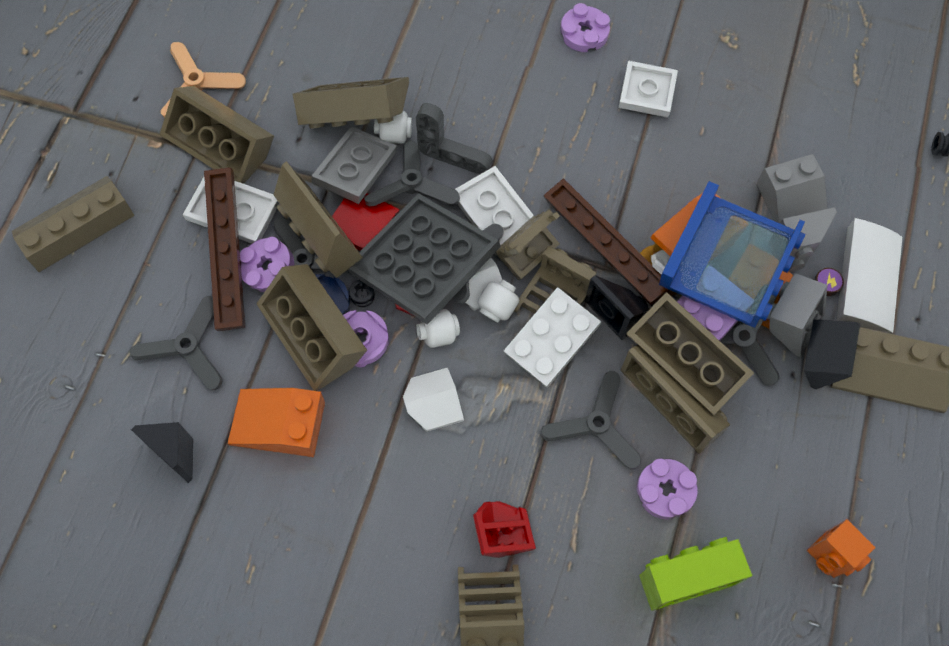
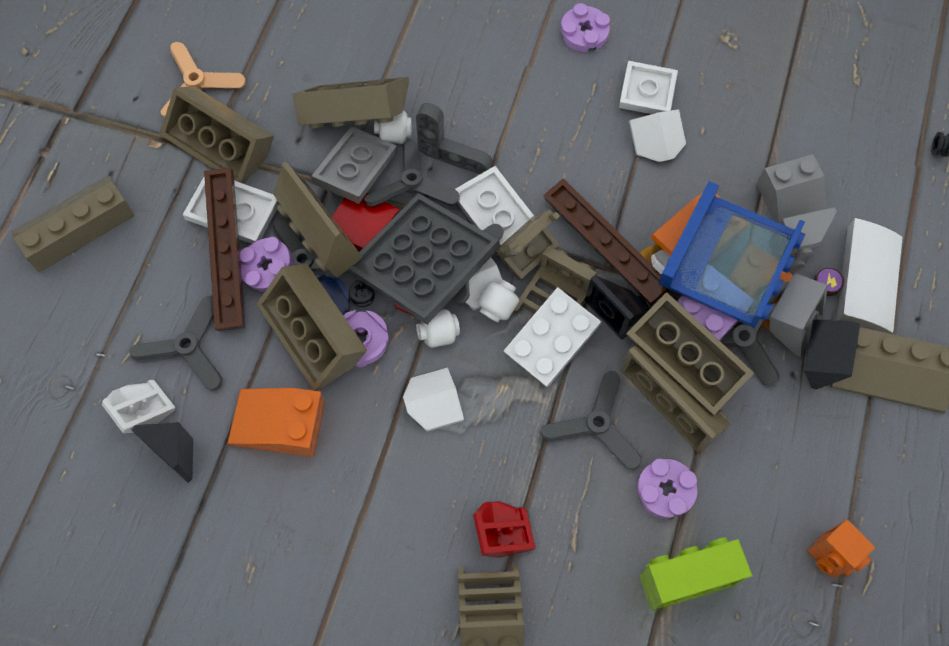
none -> white slope [102,380,175,433]
none -> white slope [629,109,686,162]

